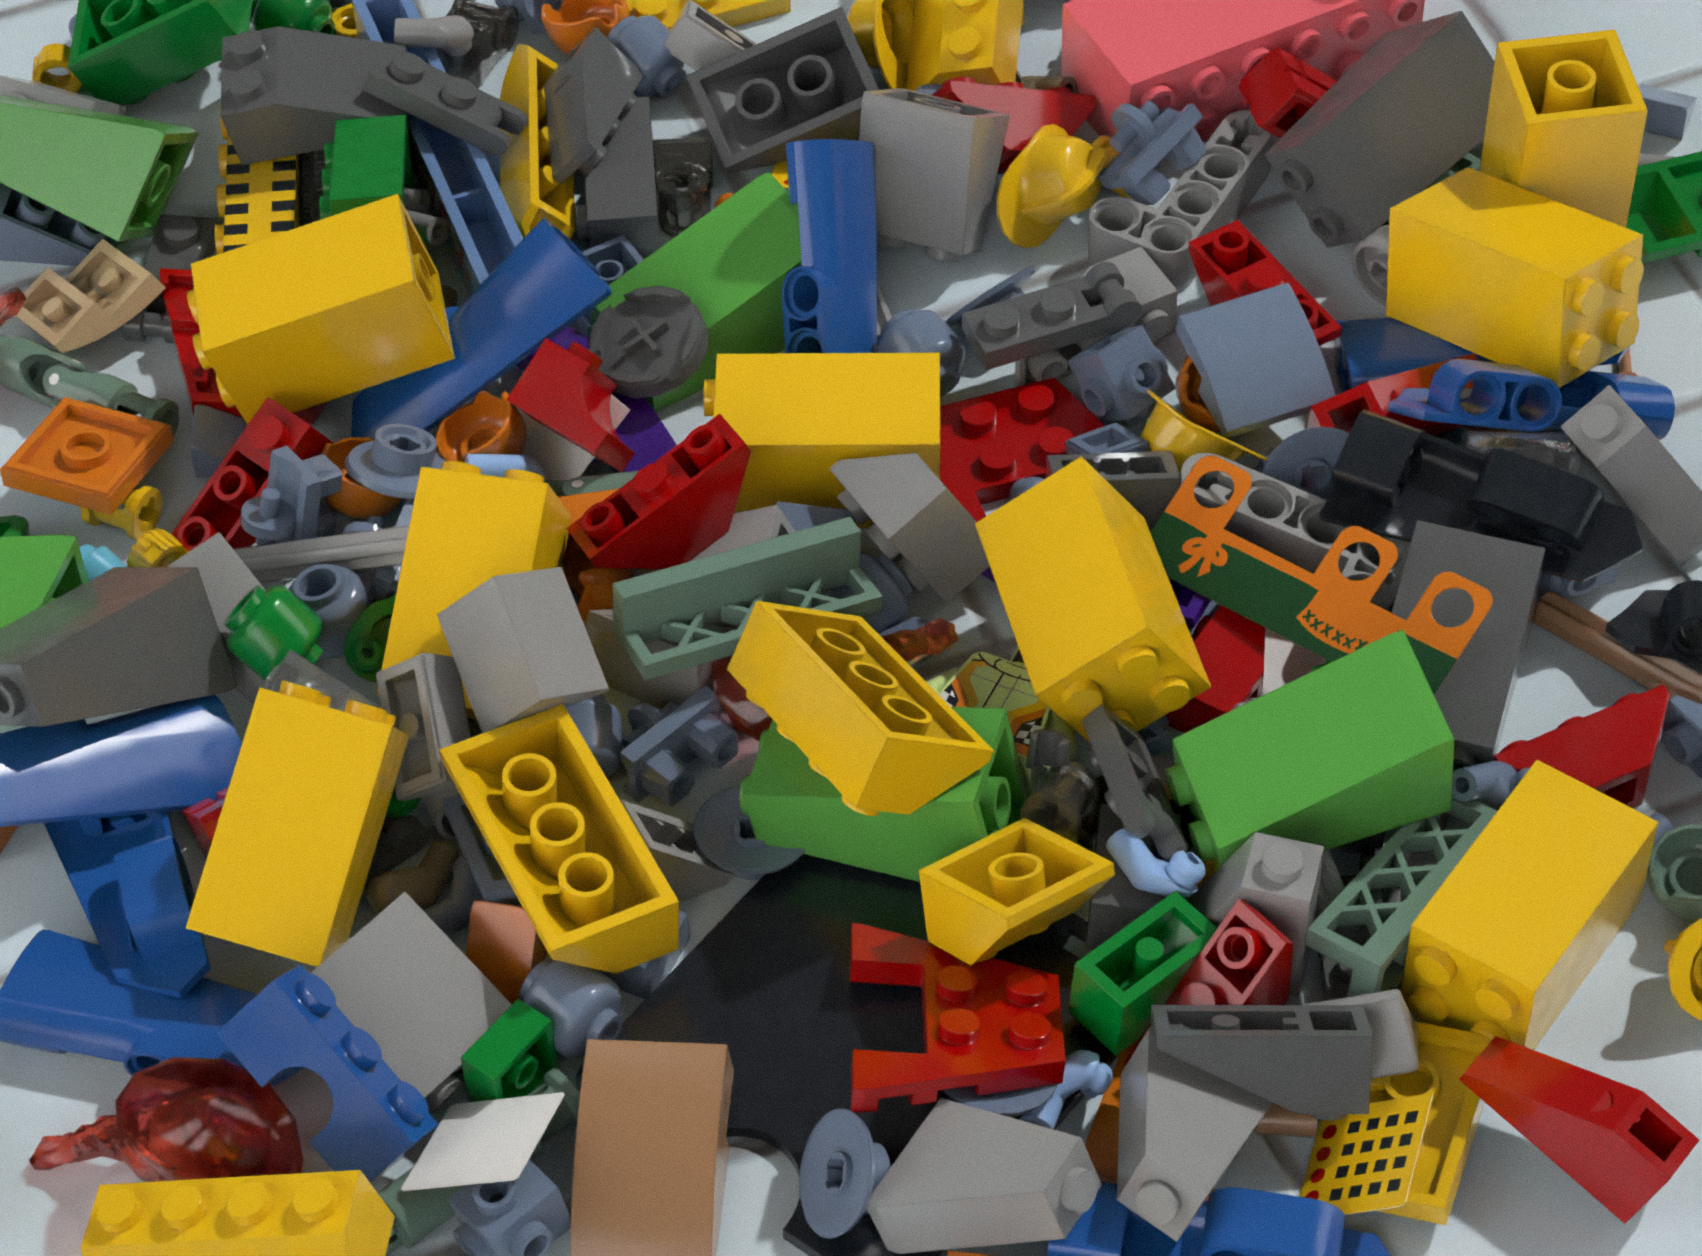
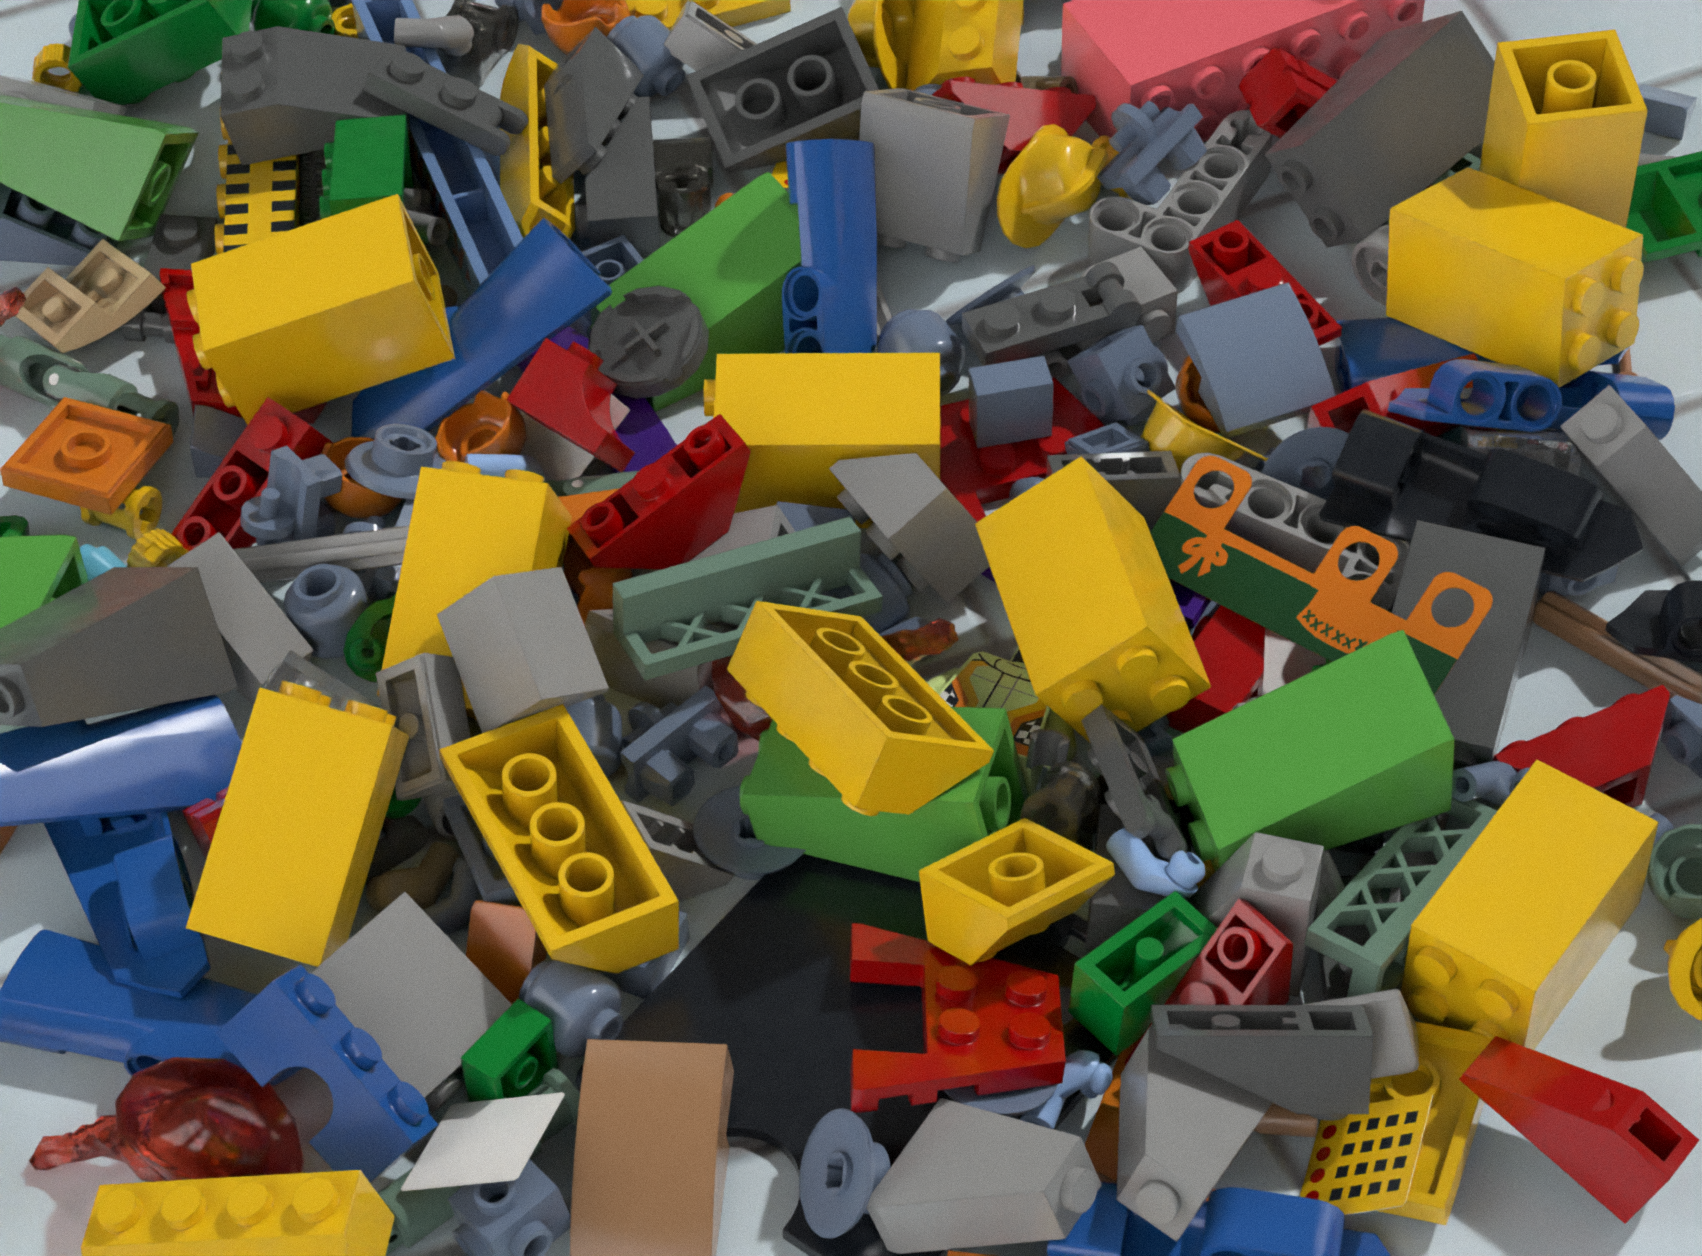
green head [224,585,323,681] -> none
none -> sand blue piece [969,356,1053,448]

